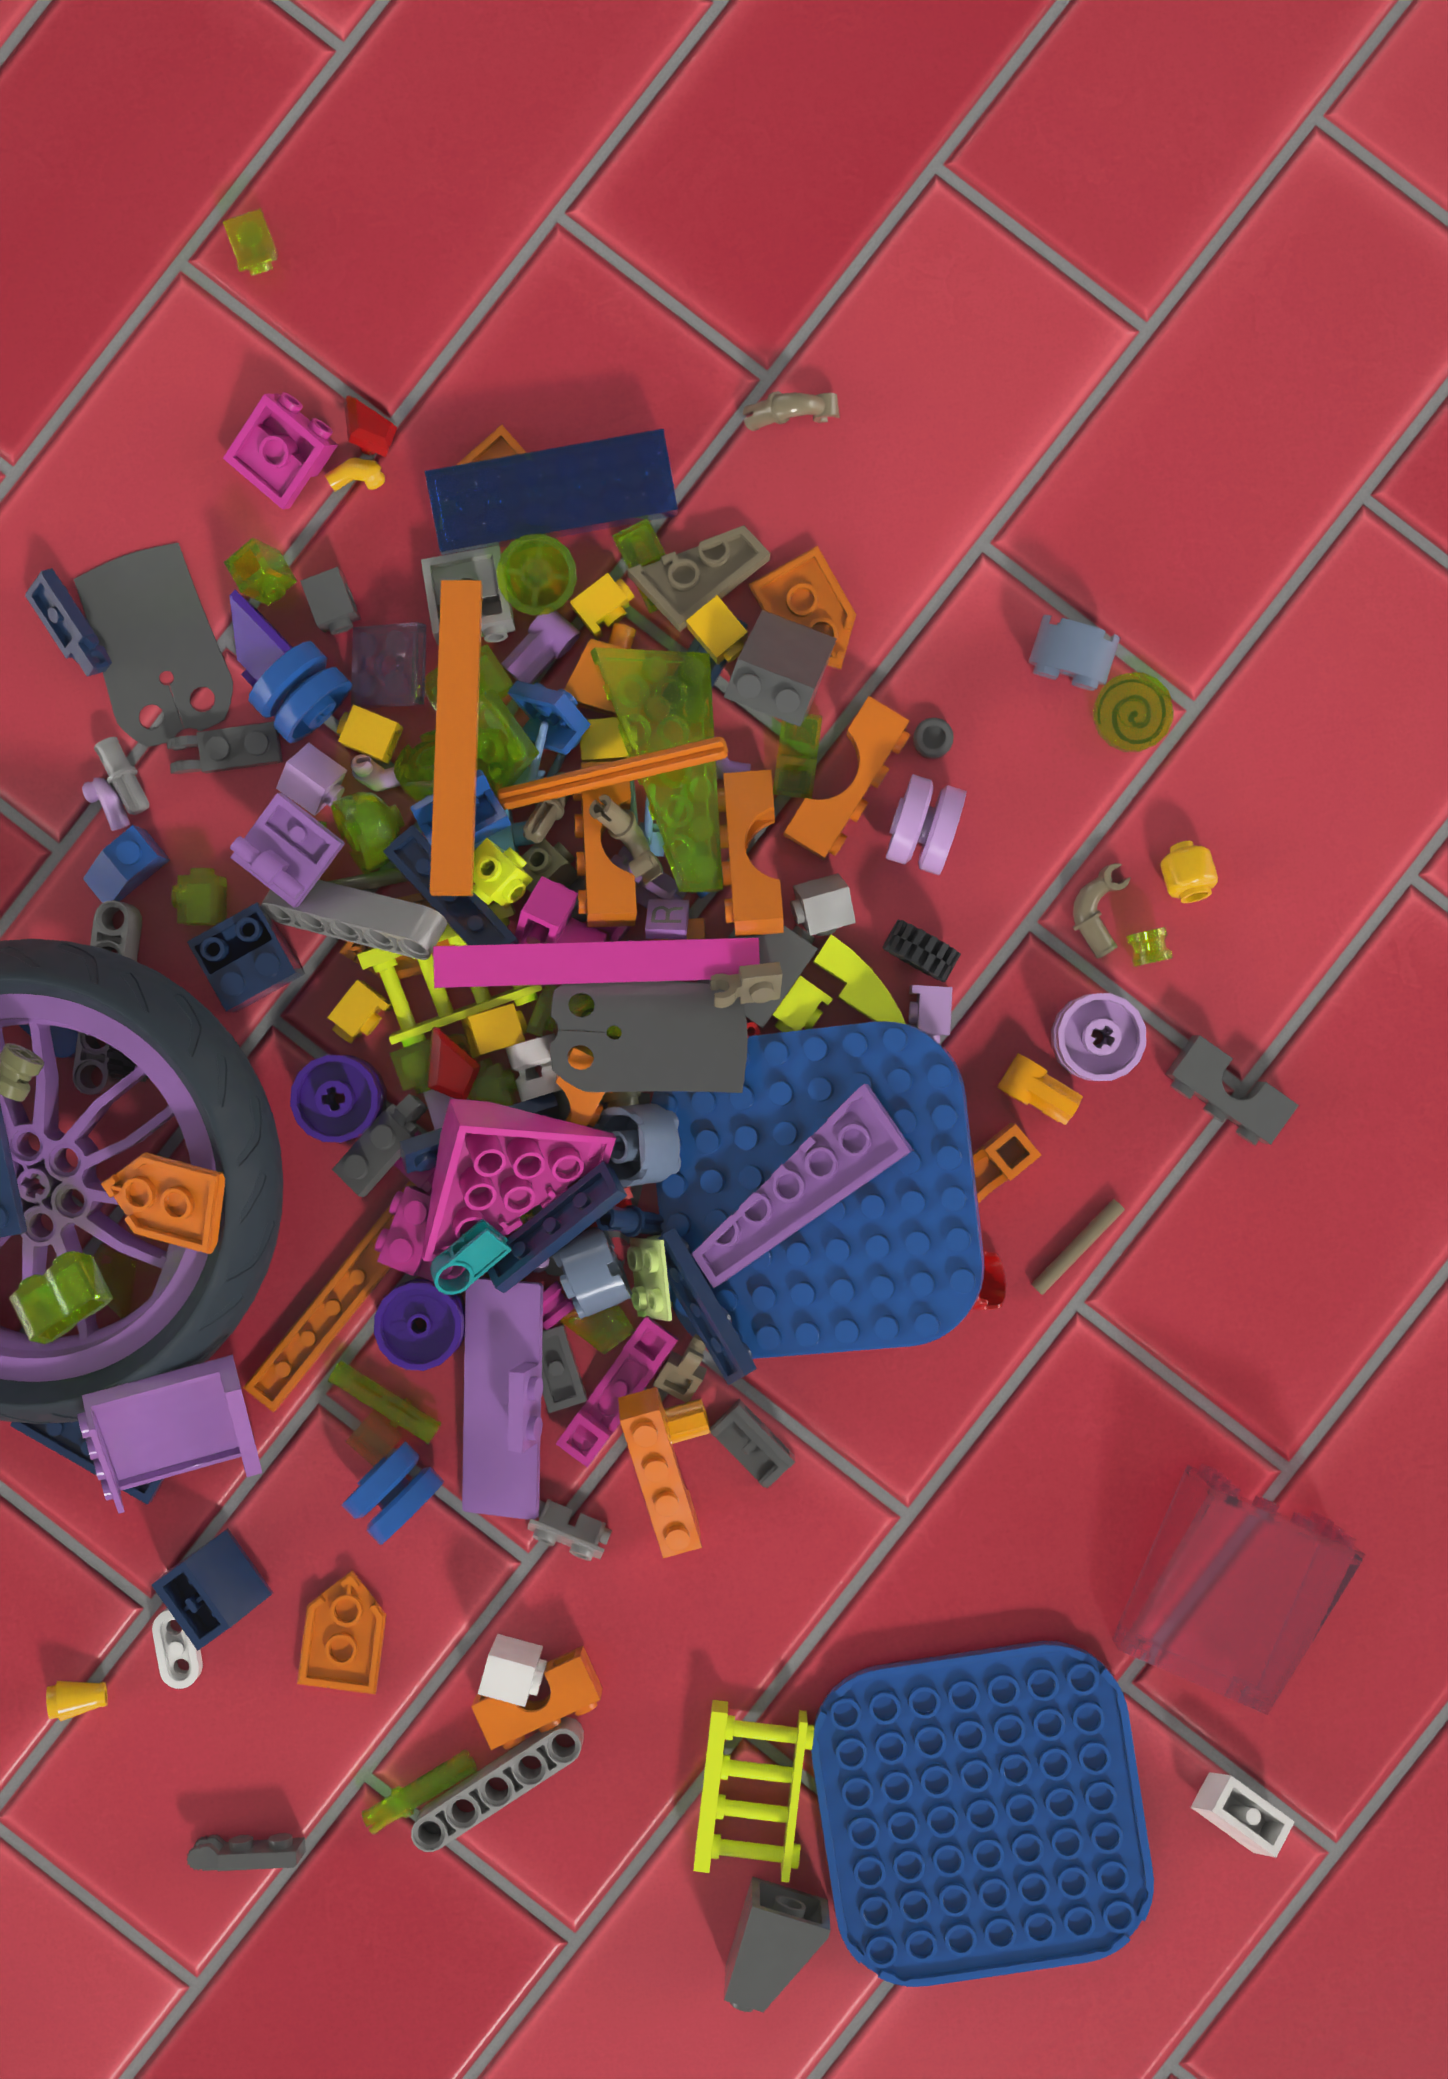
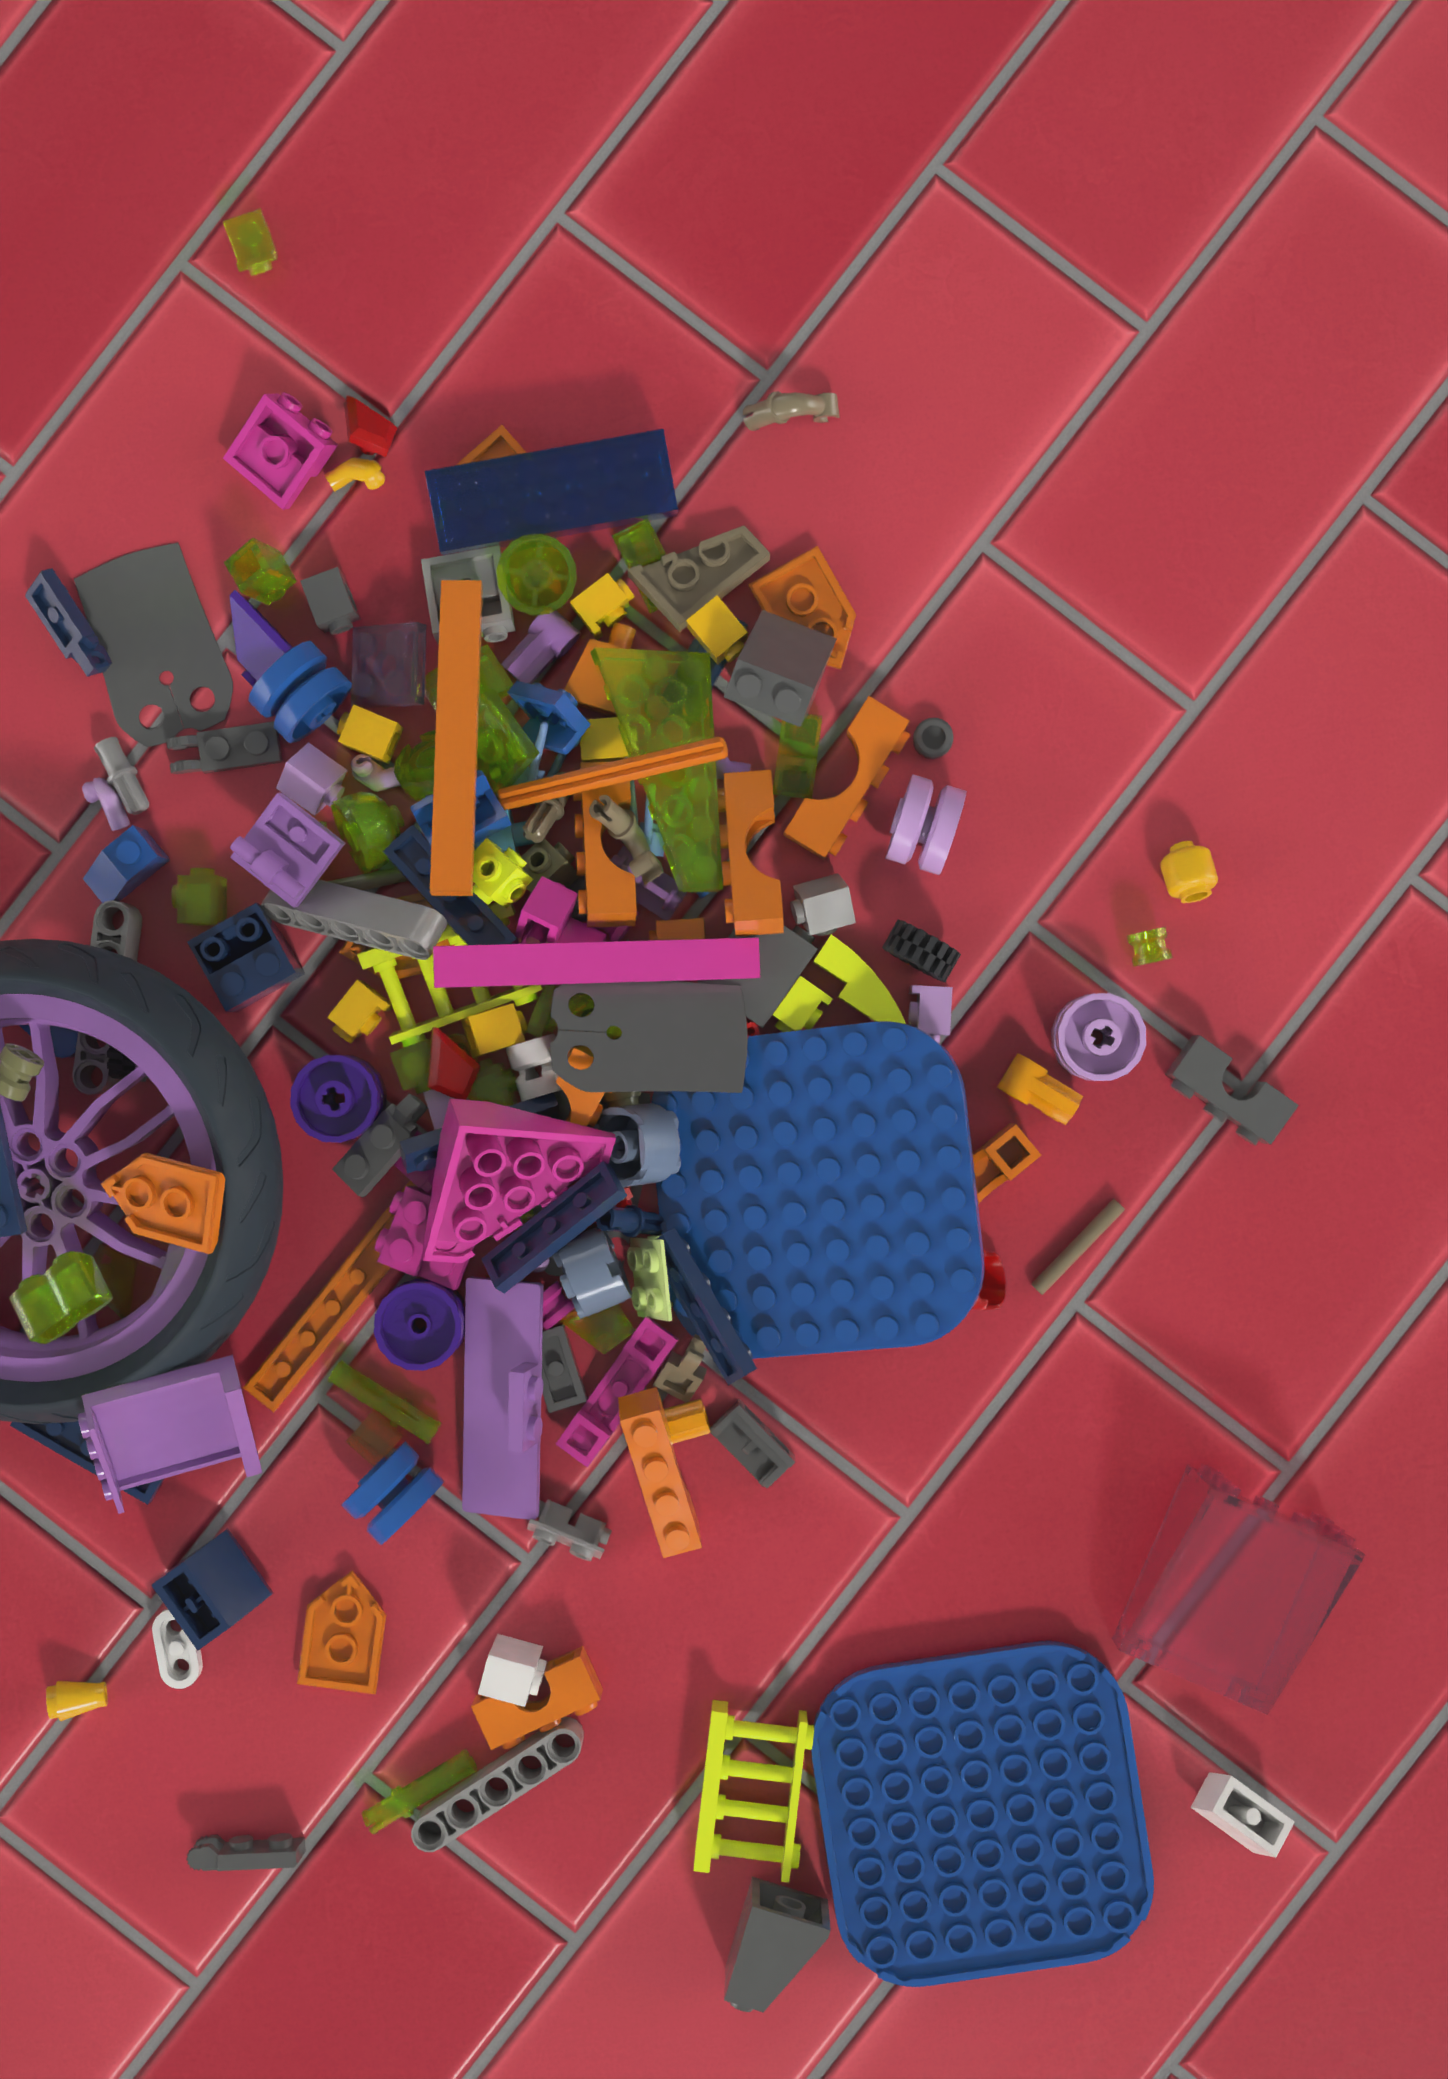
teal piece [430,1218,512,1295] -> none
medium lavender tile [645,899,689,939] -> none
medium lavender wing [691,1084,913,1288] -> none
dark tan plate [710,962,783,1008] -> none
sand blue brick [1028,615,1120,691] -> none
dark tan piece [1073,863,1131,958] -> none
clear neon green tile [1093,672,1174,752] -> none

